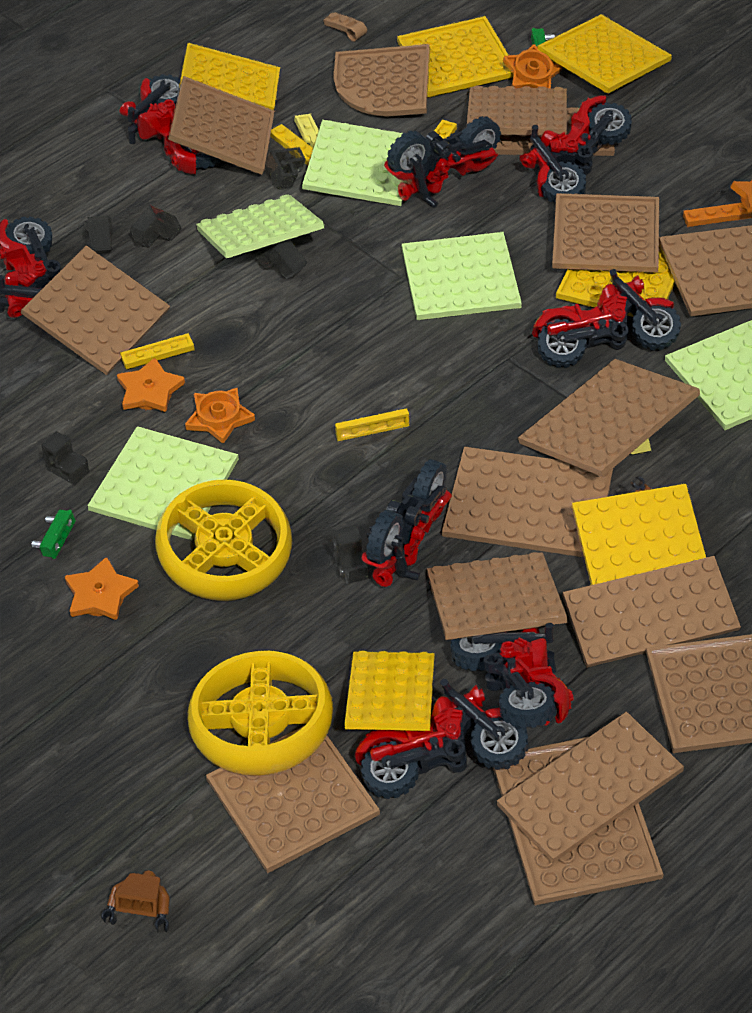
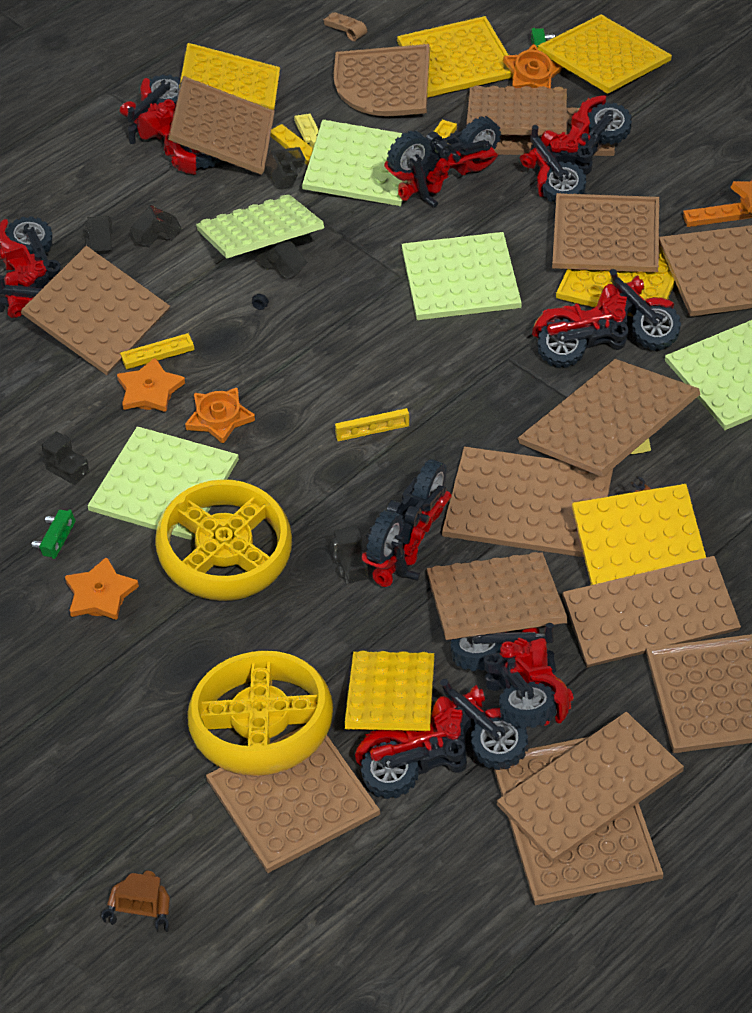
none -> black plate [252,293,269,310]

